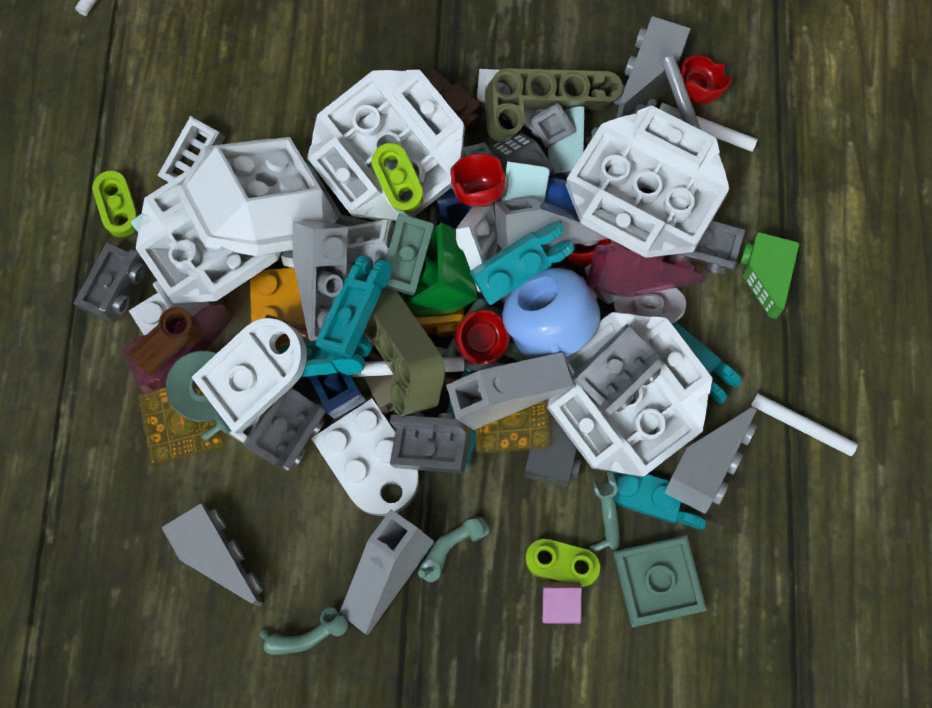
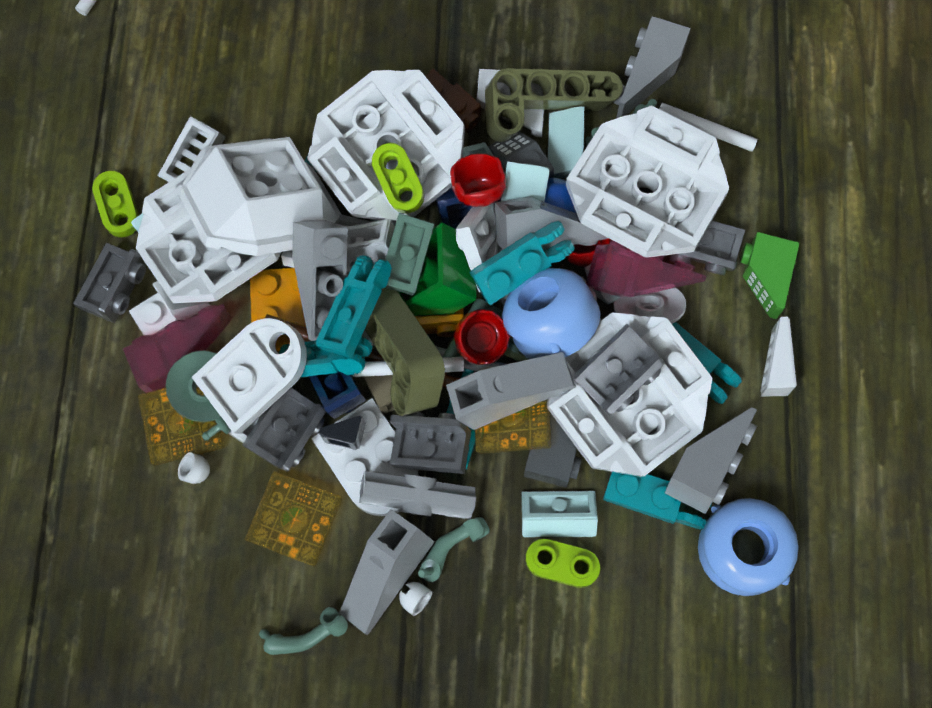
reddish brown piece [127,306,201,377] -> none
light grey slope [161,504,263,606] -> none
light grey slope [529,102,576,148] -> none
tile [542,582,582,623] -> none
sand green piece [589,471,620,554] -> none
sand green plate [613,536,707,628] -> none
light grey bar [661,55,701,130] -> none
red hair [679,54,732,104] -> none
white bar [751,393,858,456] -> none
none -> white hinge [178,452,210,484]
none -> clear yellow tile [244,471,343,567]
none -> black slope [319,416,366,450]
none -> light grey piece [359,471,476,519]
none -> white hinge [399,582,432,616]
none -> light aqua slope [522,491,598,537]
none -> light blue piece [698,498,799,596]
none -> white slope [761,317,797,397]

